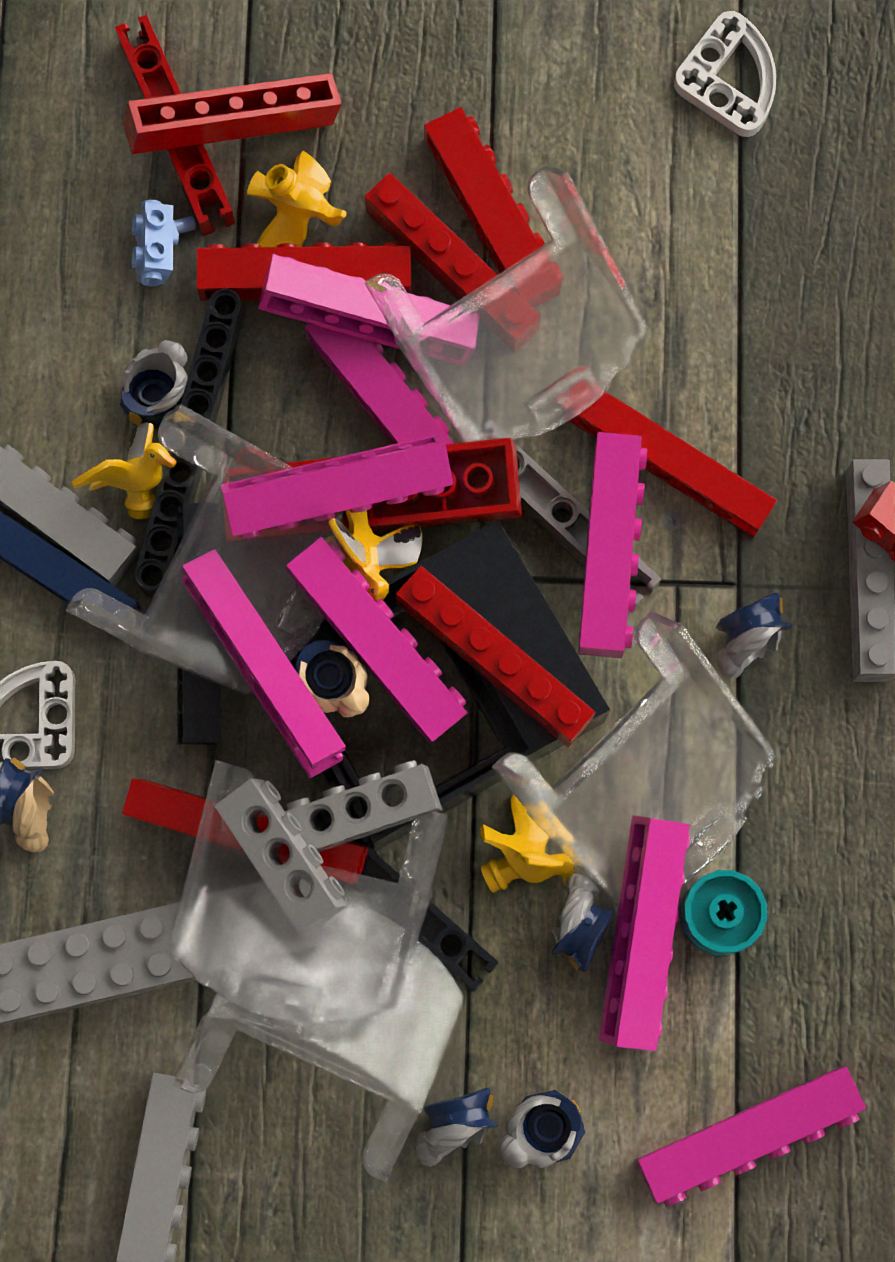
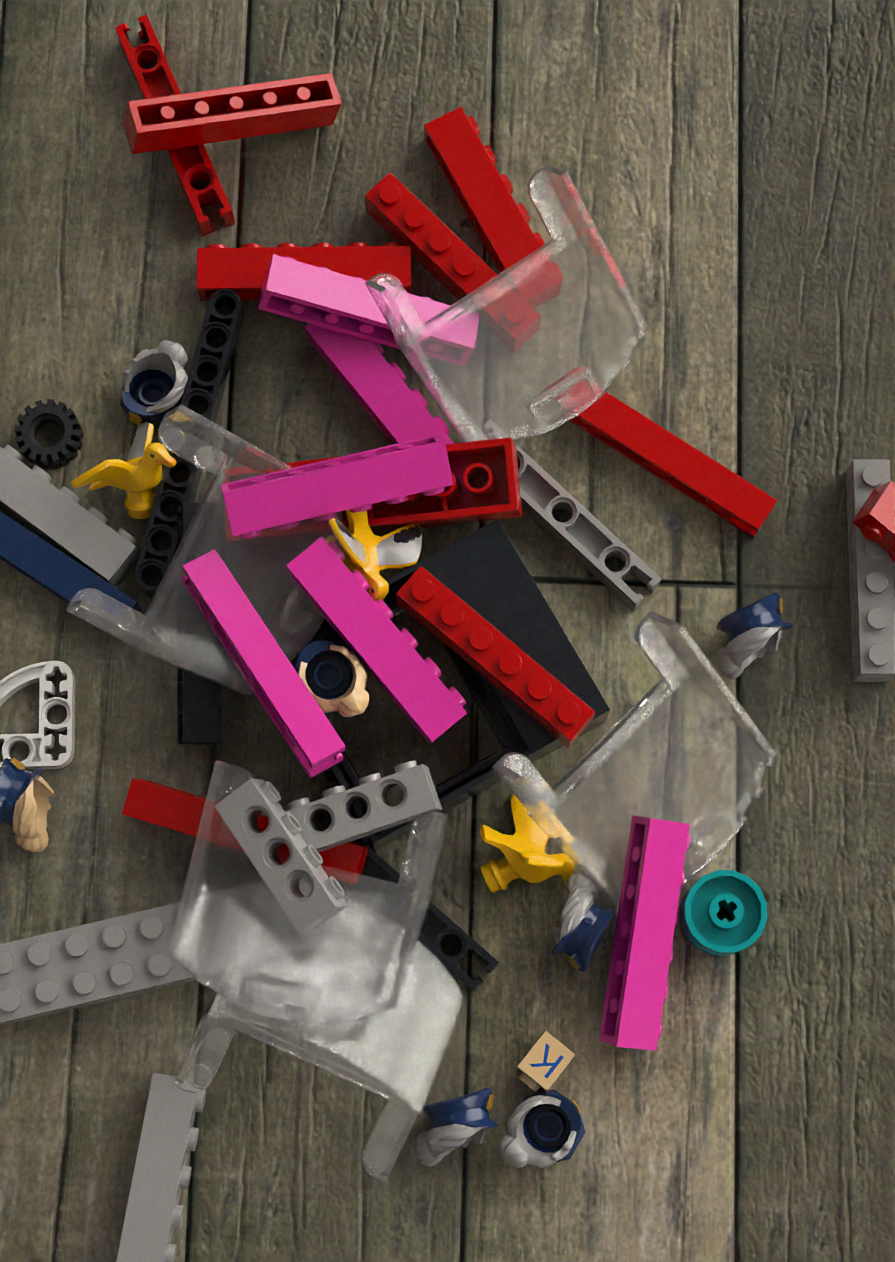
light blue brick [131,200,196,287] -> none
yellow animal [246,151,346,247] -> none
dark pink brick [578,432,647,658] -> none
dark pink brick [635,1066,866,1207] -> none
white beam [674,11,776,137] -> none
none -> black tyre [14,399,83,469]
none -> tan brick [516,1031,575,1092]

